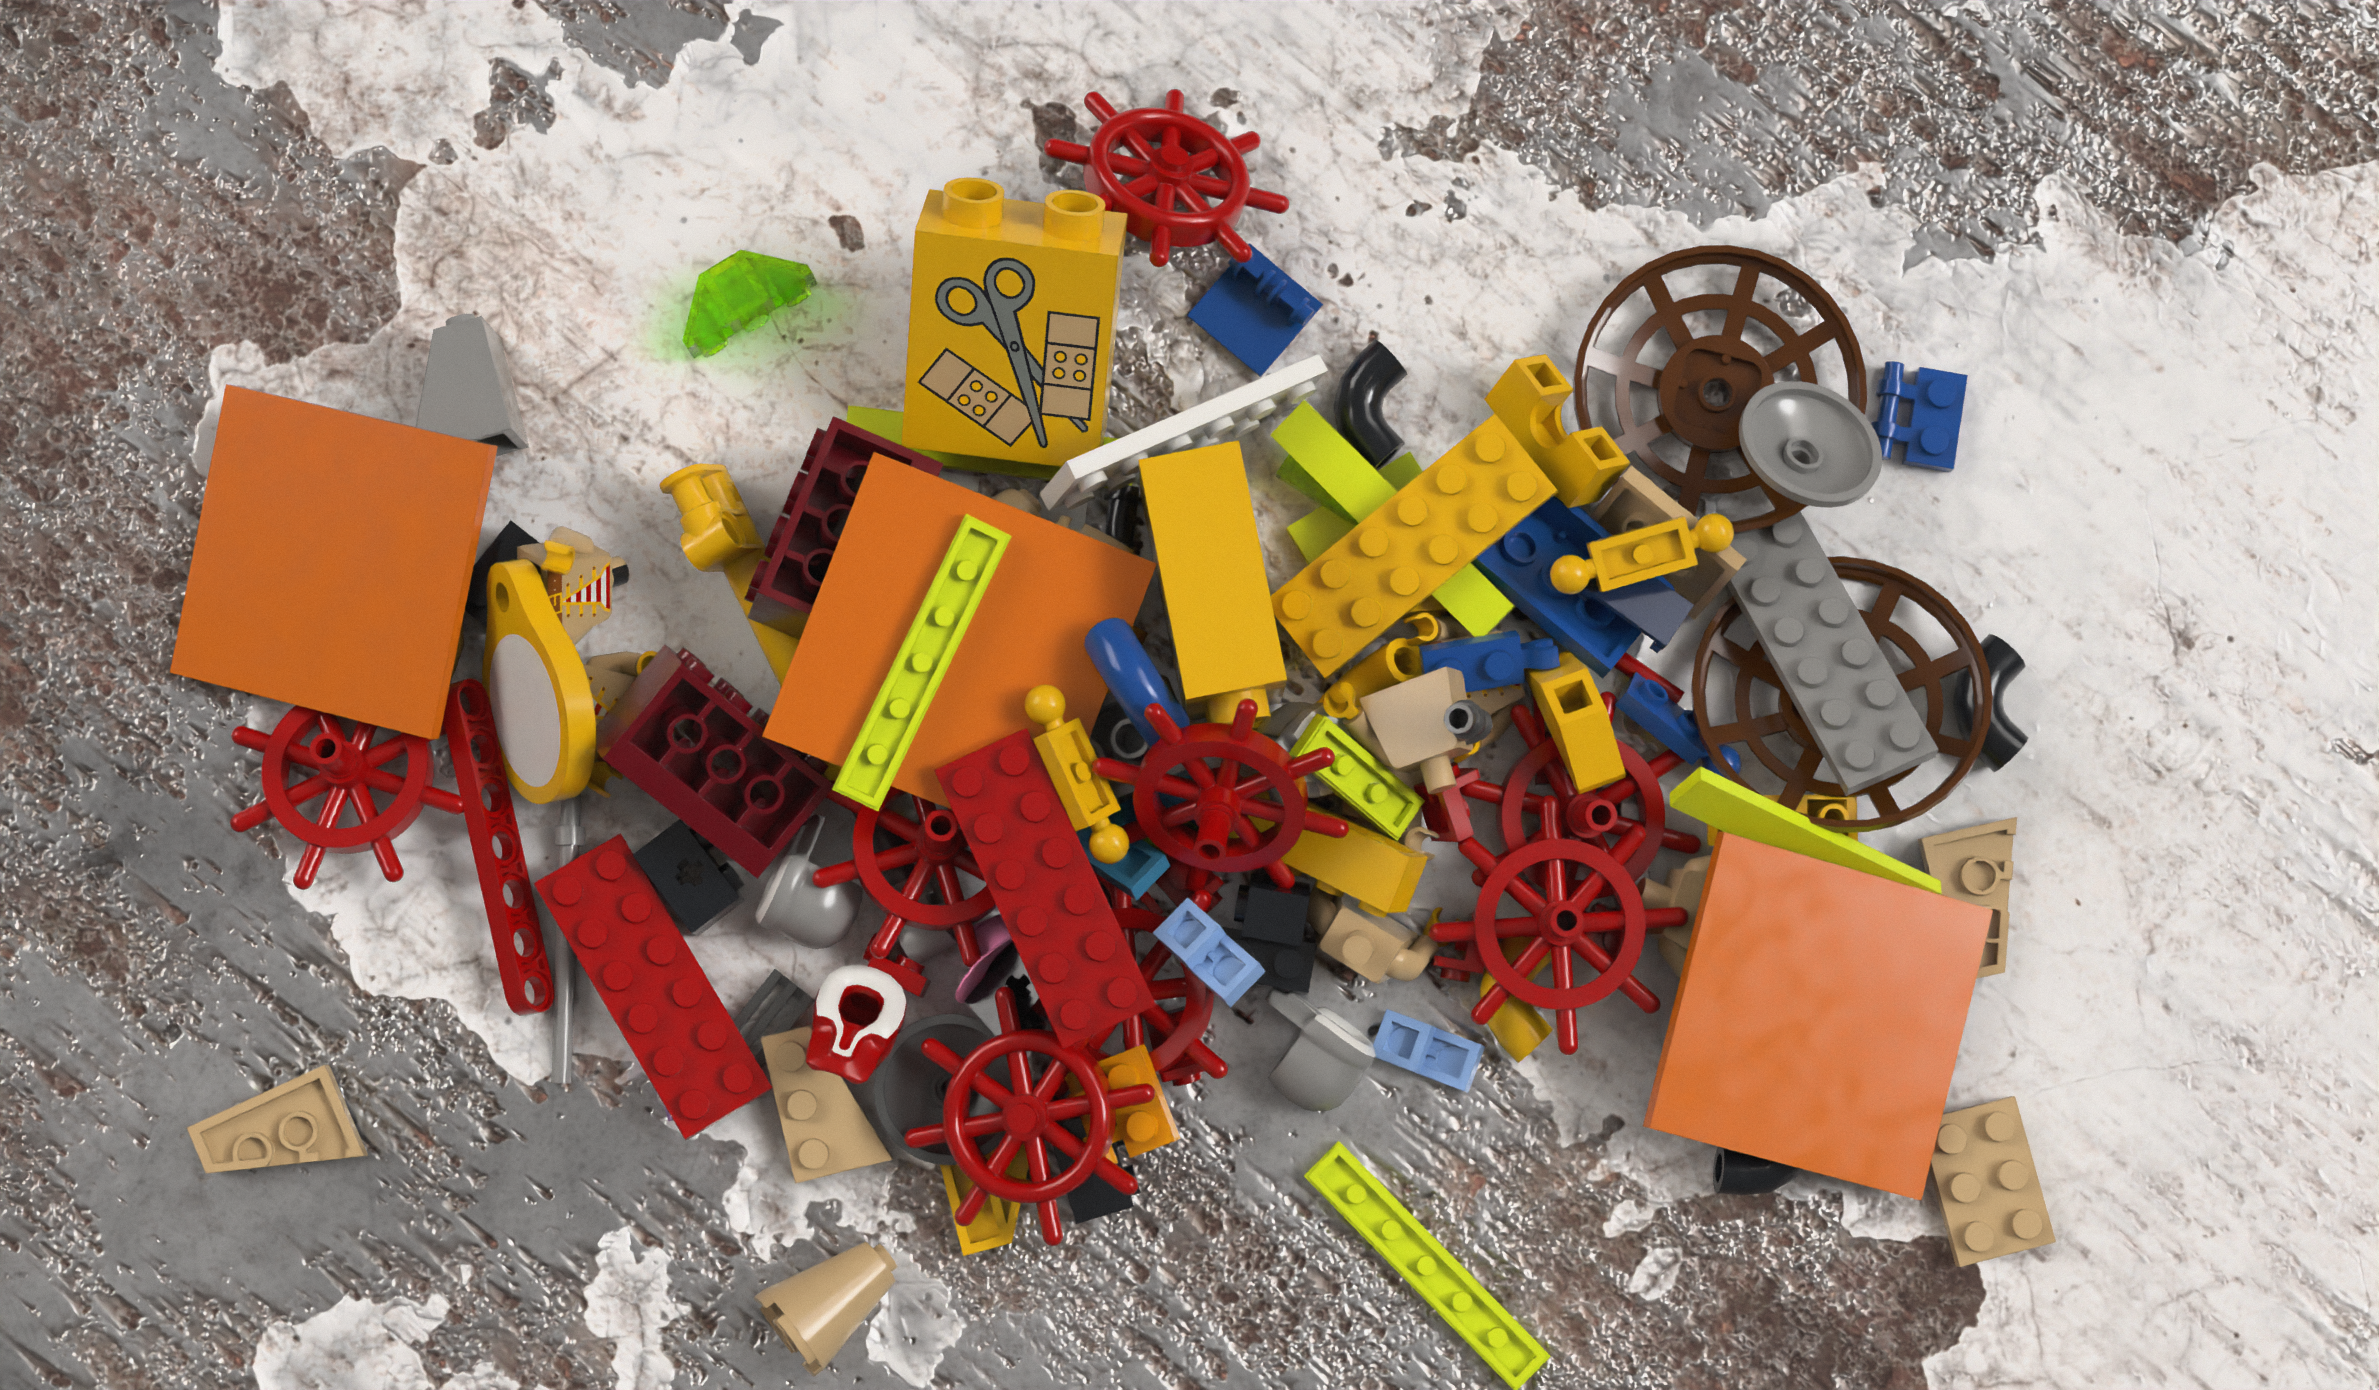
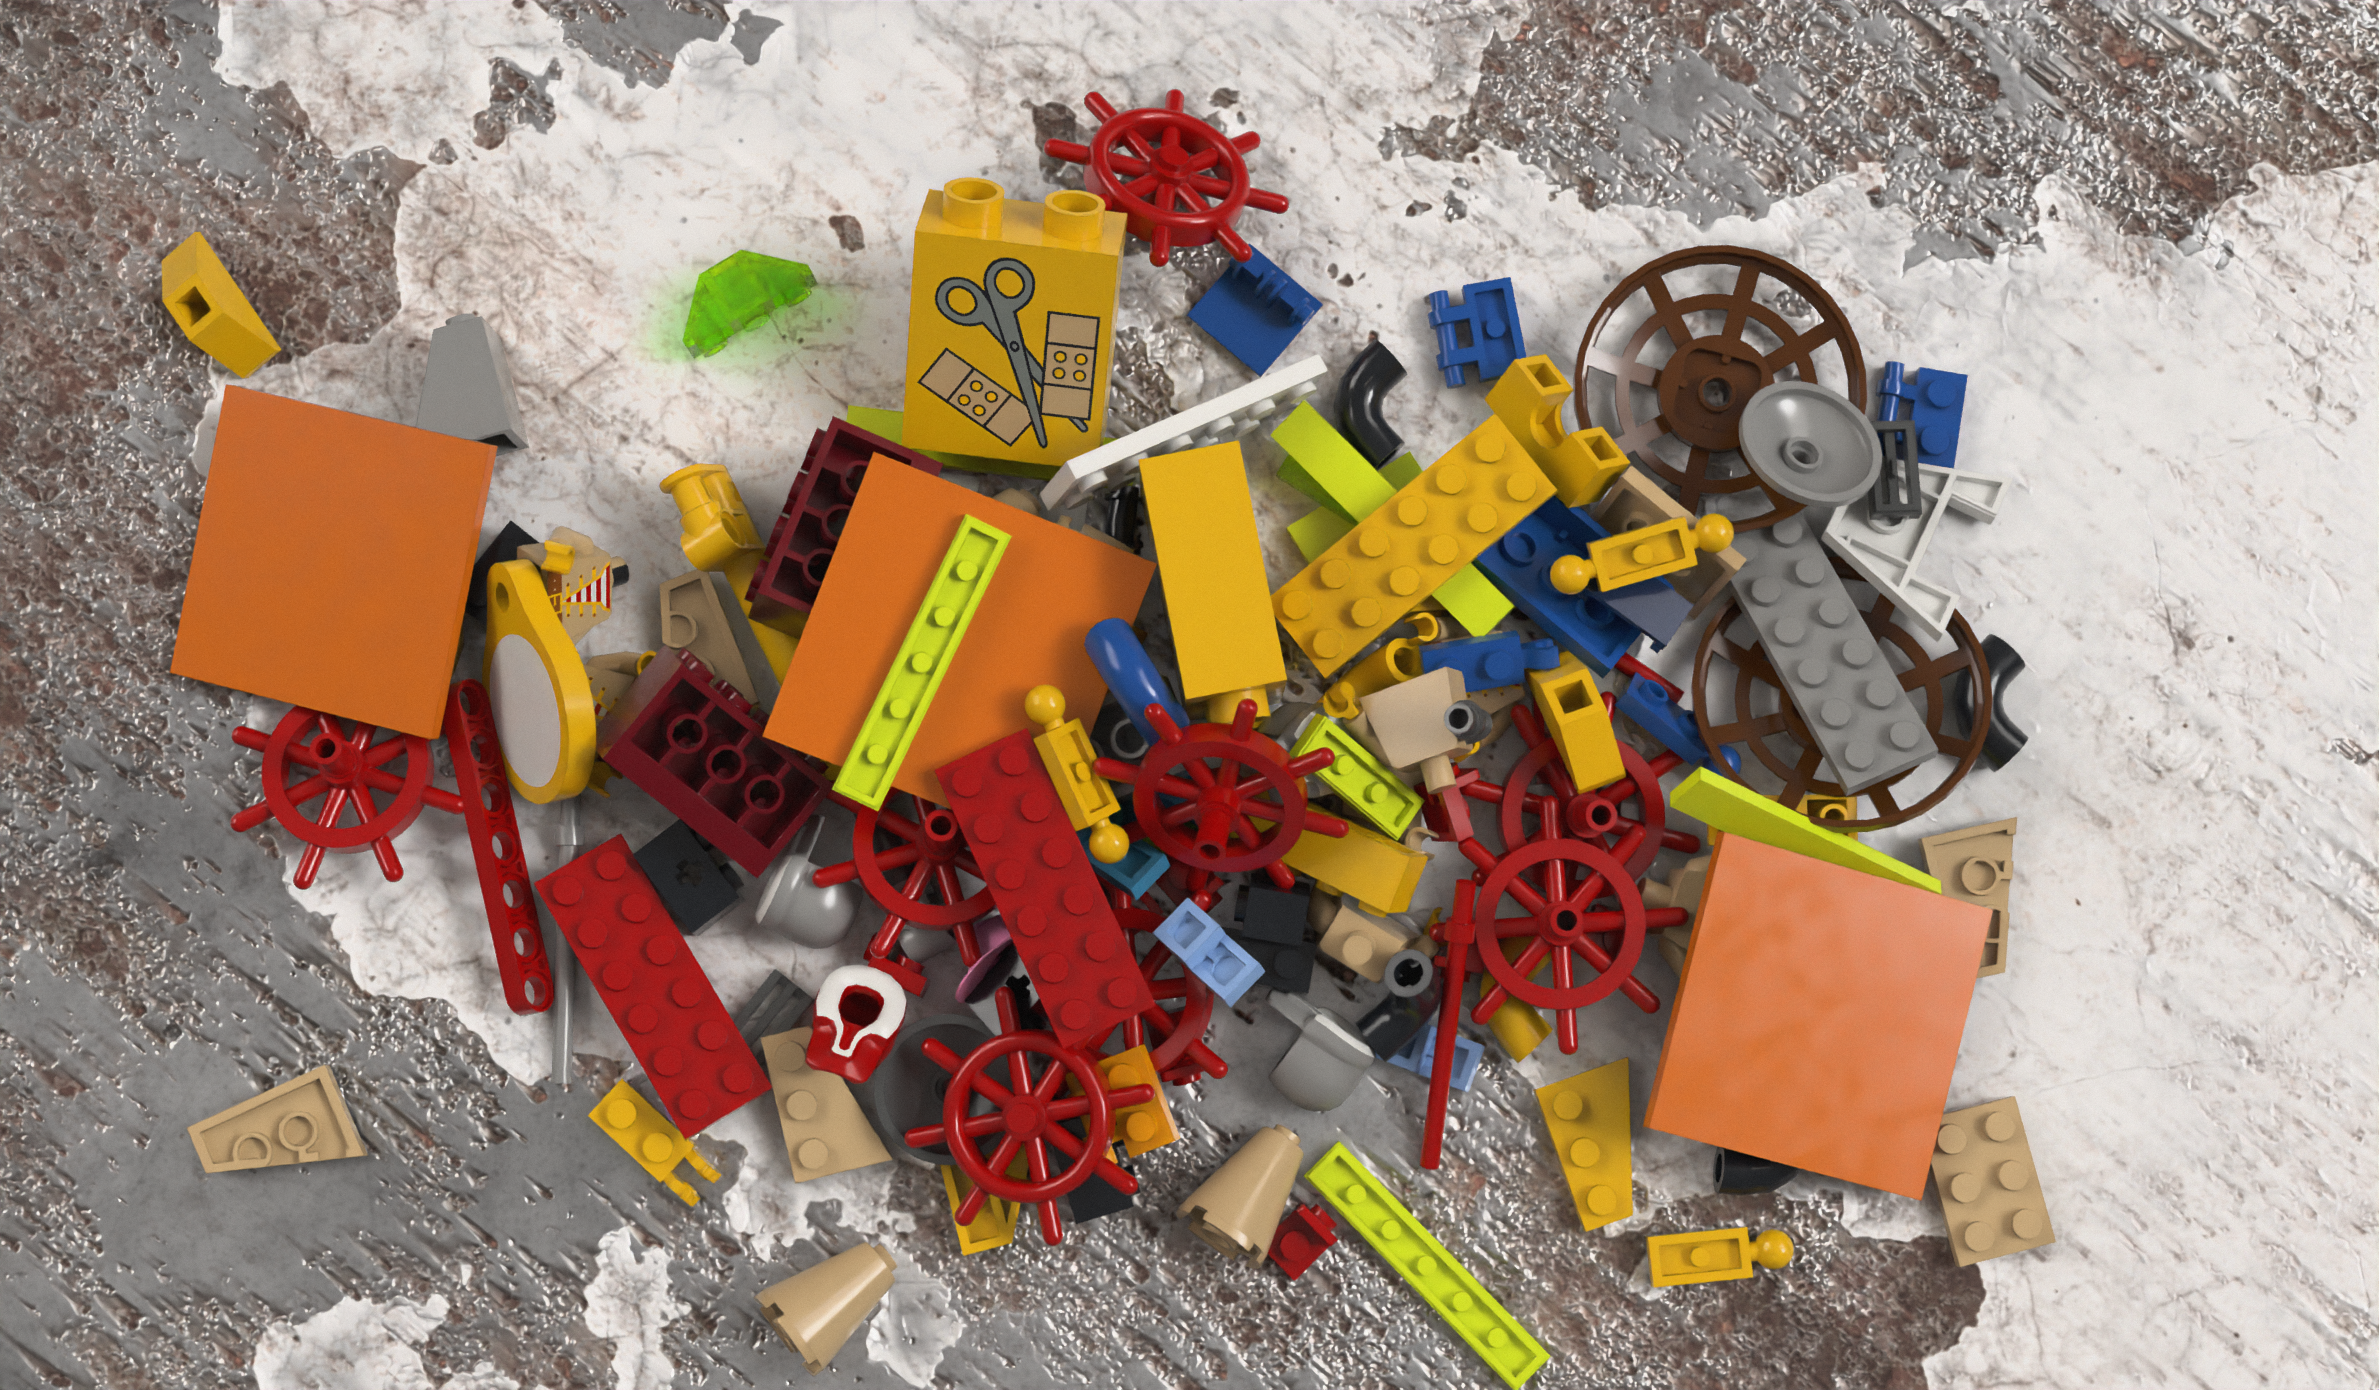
none -> yellow slope [161,232,282,379]
none -> yellow hinge [588,1078,721,1207]
none -> tan wing [659,569,761,726]
none -> tan cone [1176,1124,1304,1269]
none -> red bracket [1268,1202,1338,1281]
none -> black cylinder [1355,949,1443,1062]
none -> red bar [1419,879,1476,1170]
none -> blue plate [1428,277,1526,389]
none -> yellow wing [1533,1057,1633,1232]
none -> yellow plate [1645,1226,1794,1287]
none -> white wing [1821,457,2013,642]
none -> dark grey tile [1868,420,1922,520]

